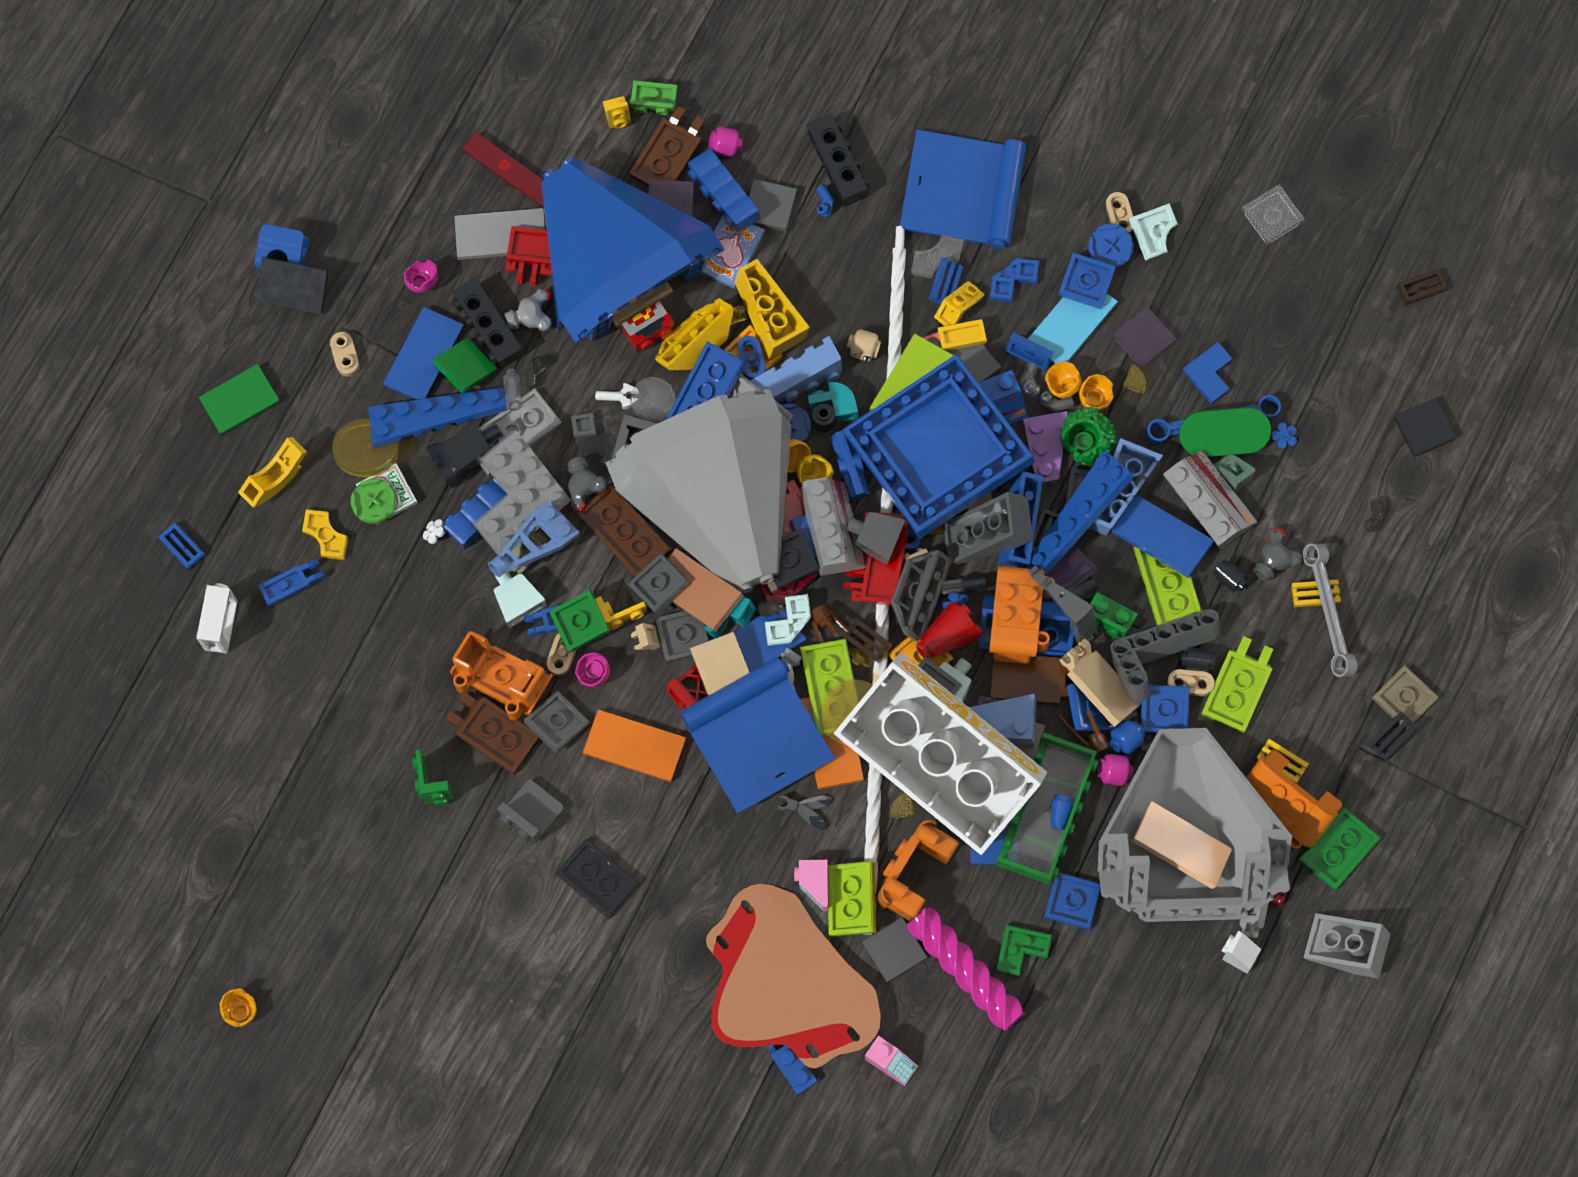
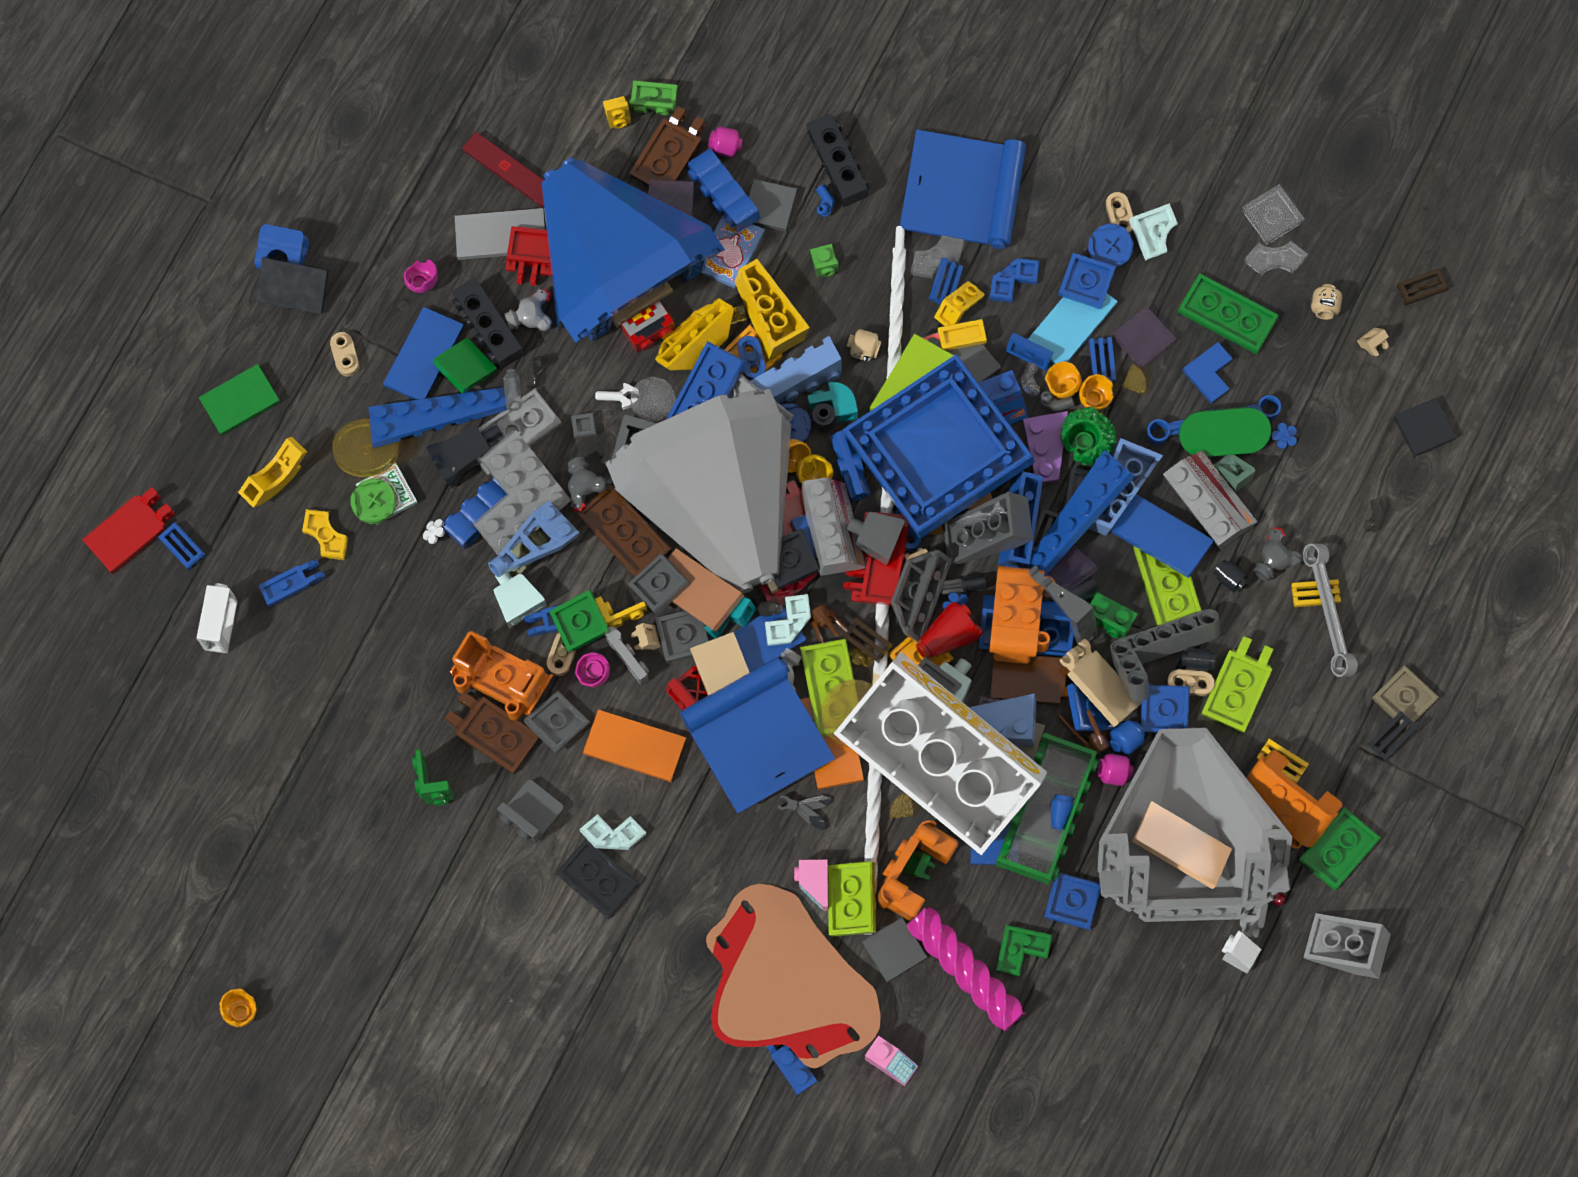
none -> red tile [82,487,175,575]
none -> light aqua tile [580,814,646,850]
none -> light grey hinge [605,626,649,686]
none -> bright green bracket [810,244,839,277]
none -> green tile [903,852,935,880]
none -> blue tile [1089,337,1116,382]
none -> green tile [1177,273,1279,354]
none -> clear tile [1244,241,1308,275]
none -> tan head [1311,284,1342,320]
none -> tan tile [1357,328,1389,356]

